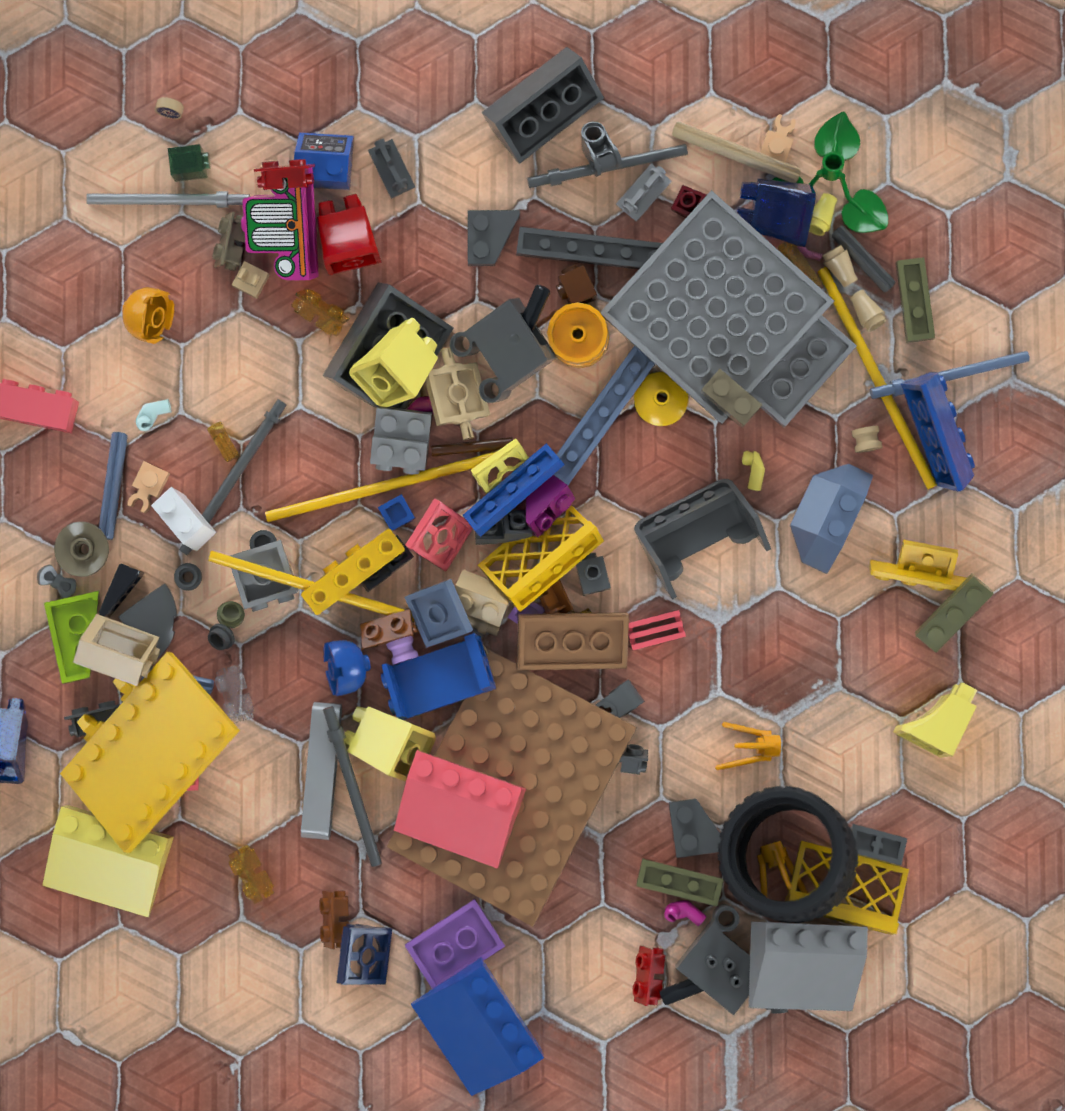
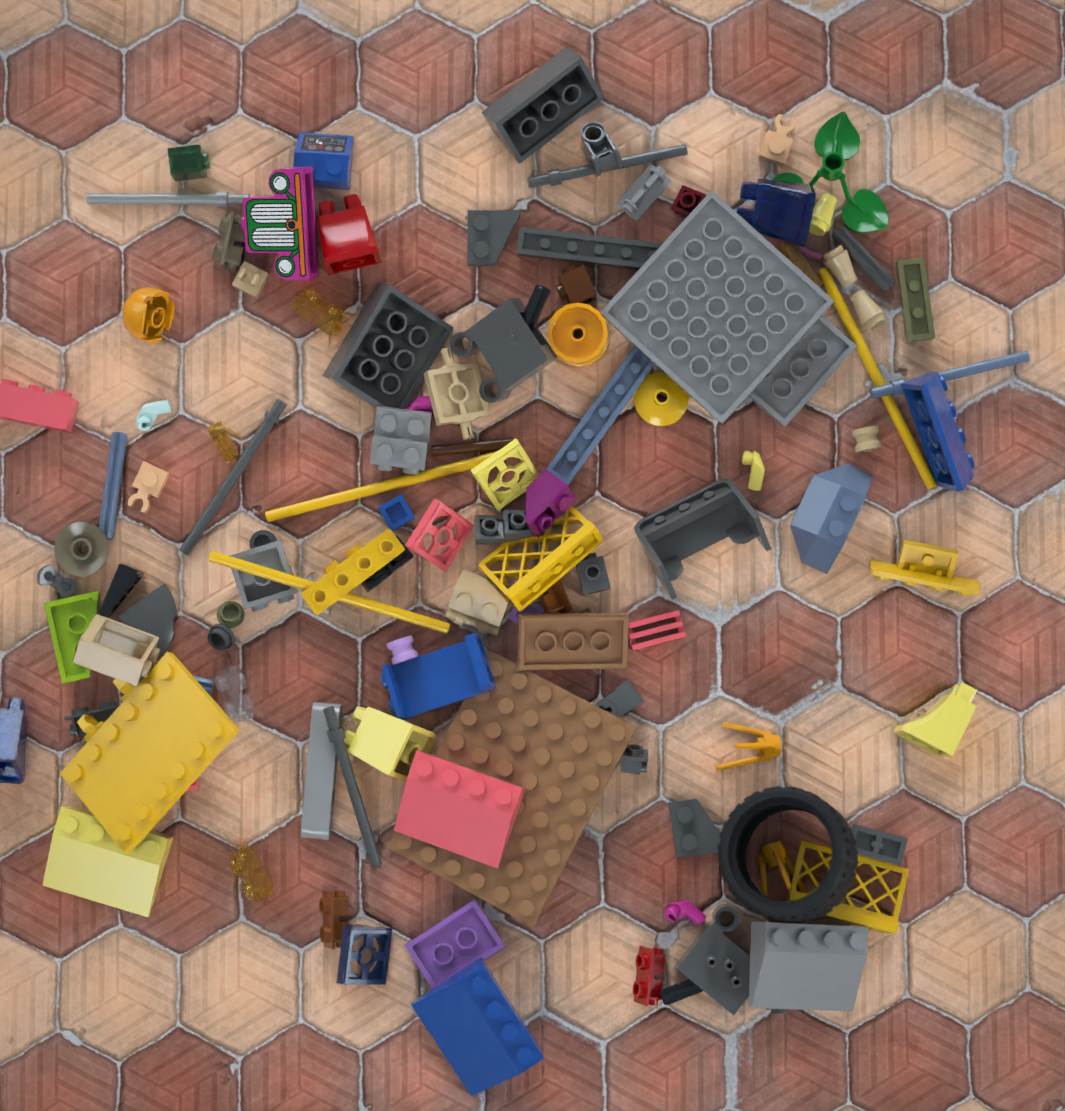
white brick [151,487,216,551] -> none
tan tile [155,97,184,119] -> none
dark grey plate [174,563,202,591] -> none
red hinge [254,159,315,190] -> none
blue cylinder [323,640,371,696] -> none
light yellow hips [349,318,438,408] -> none
dark orange hinge [360,609,419,650] -> none
dark grey hinge [368,139,415,199] -> none
sand blue plate [405,579,473,648] -> none
blue plate [463,443,565,537] -> none
olive plate [636,858,724,907] -> none
tan axle [672,121,801,183] -> none
dark tan brick [700,369,762,428] -> none
olive plate [915,573,994,653] -> none

